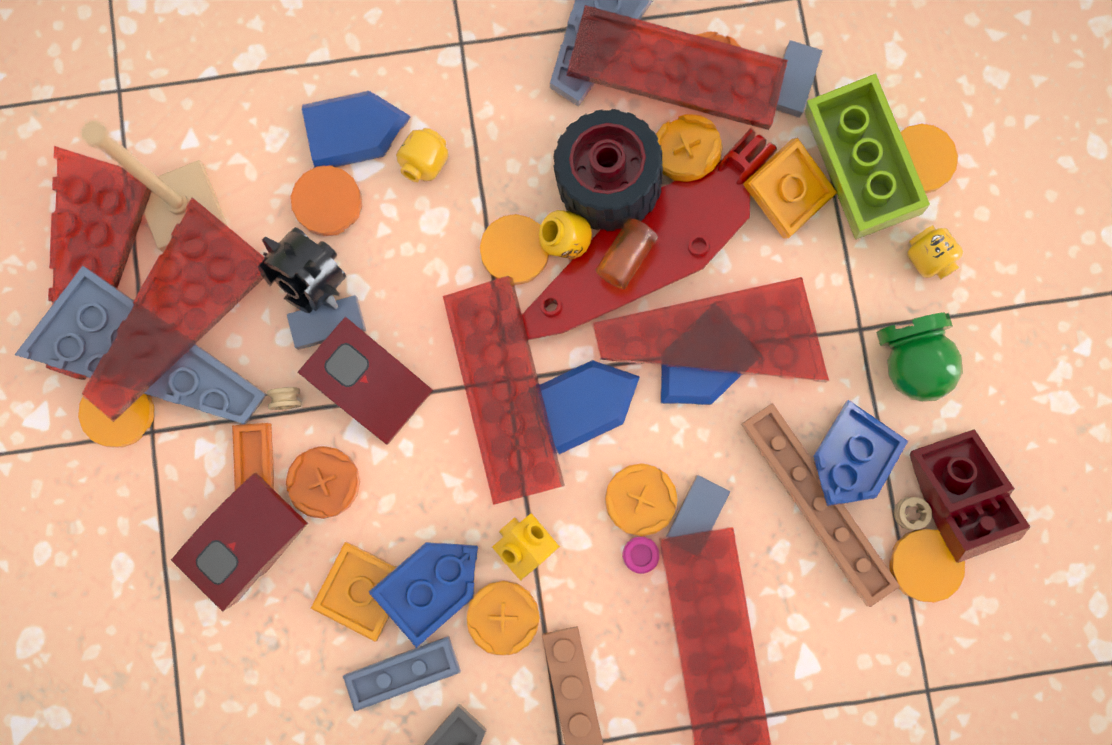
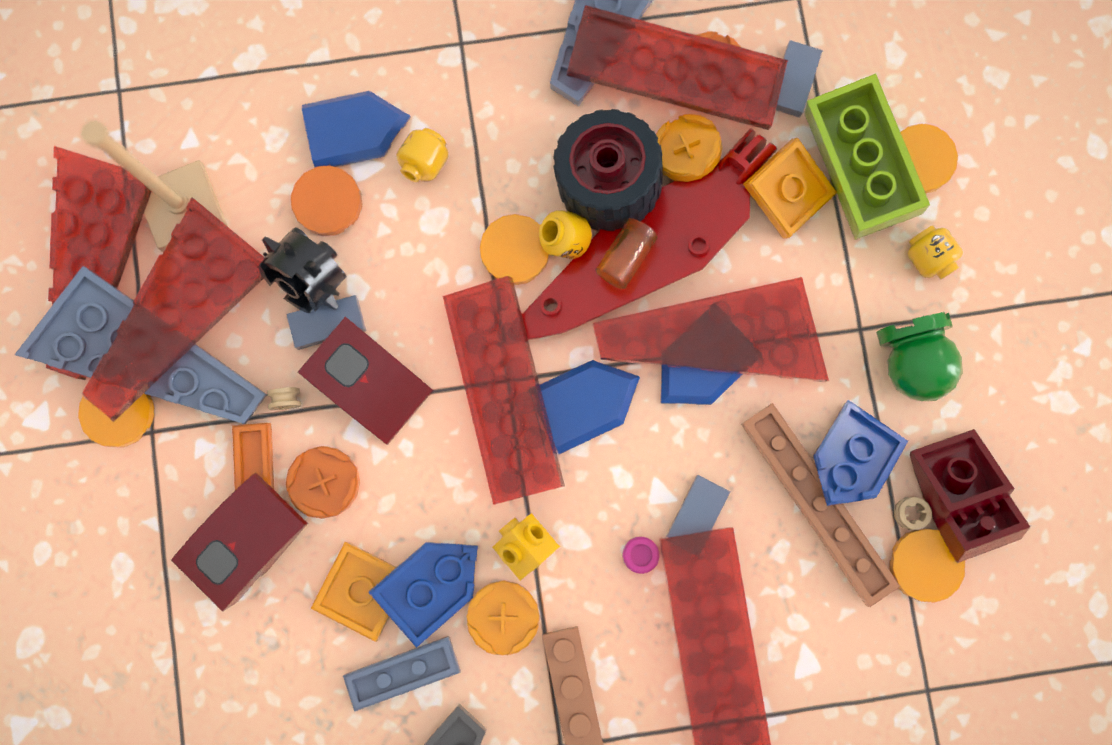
light orange tile [605,463,678,536] -> none

